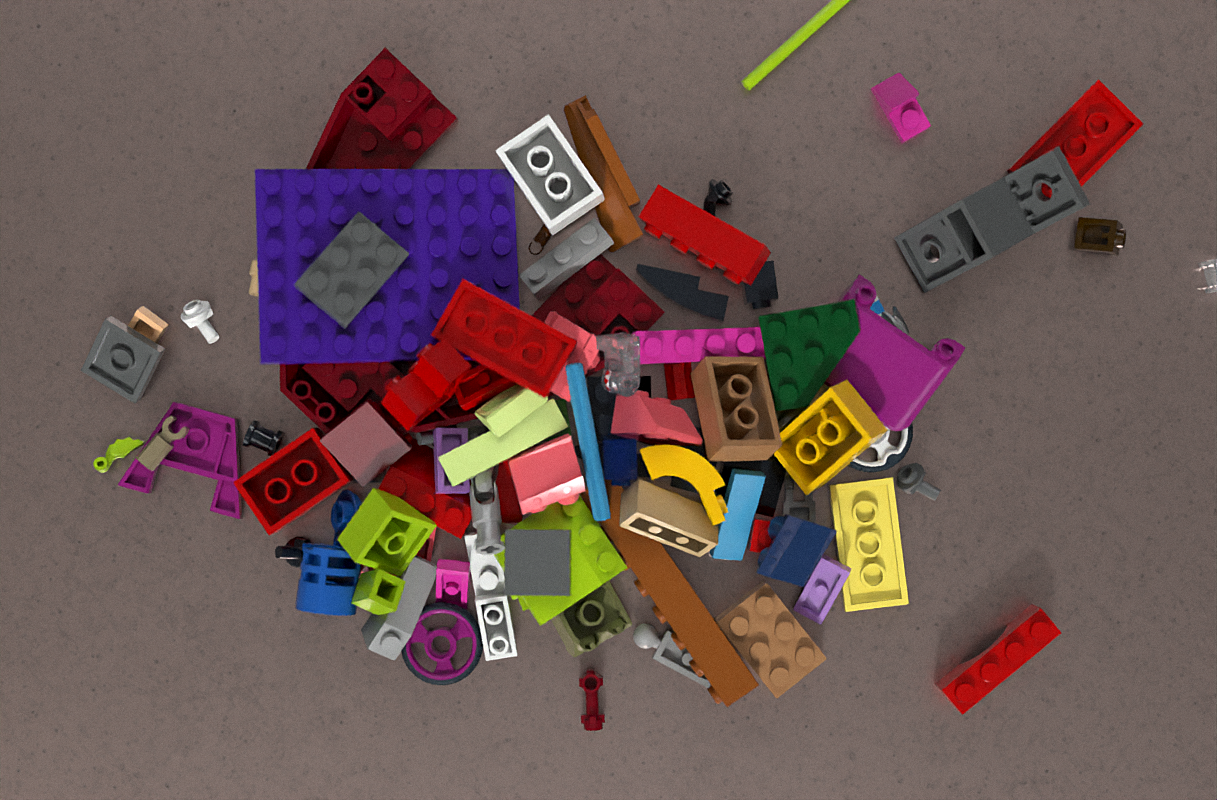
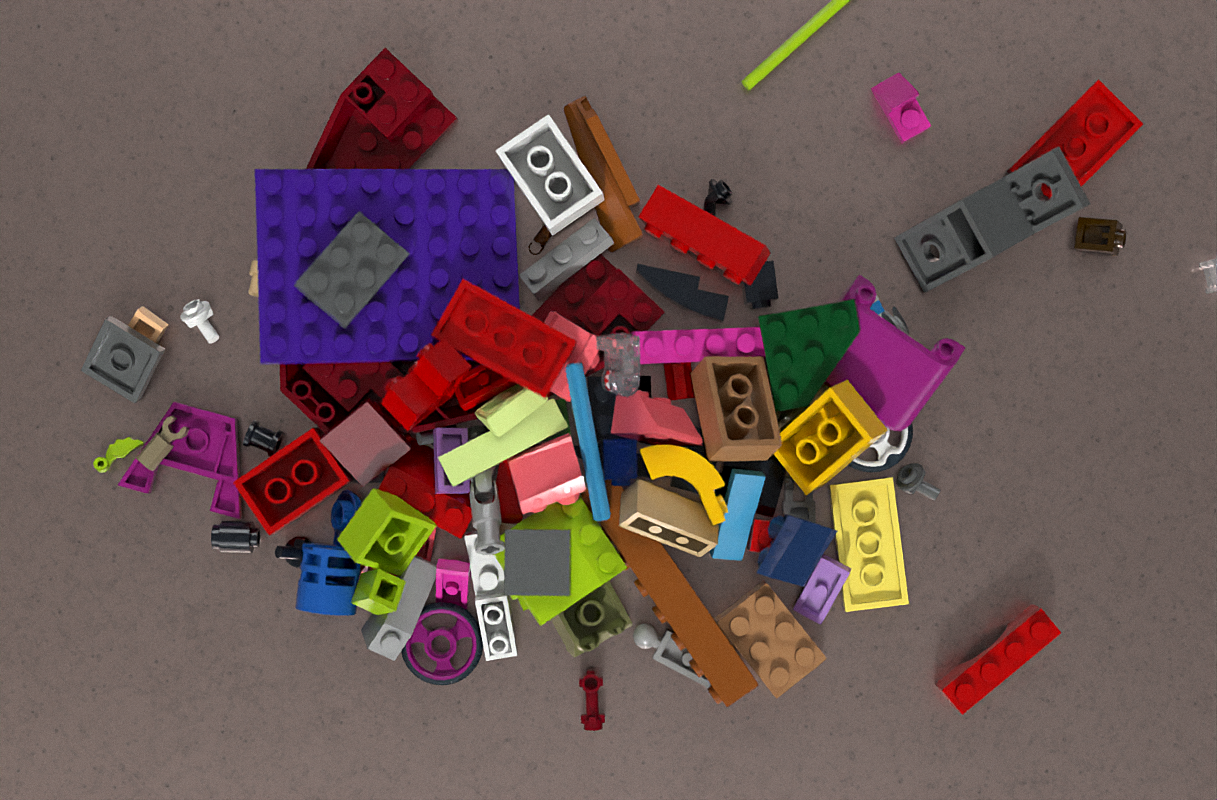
none -> black brick [211,521,261,553]

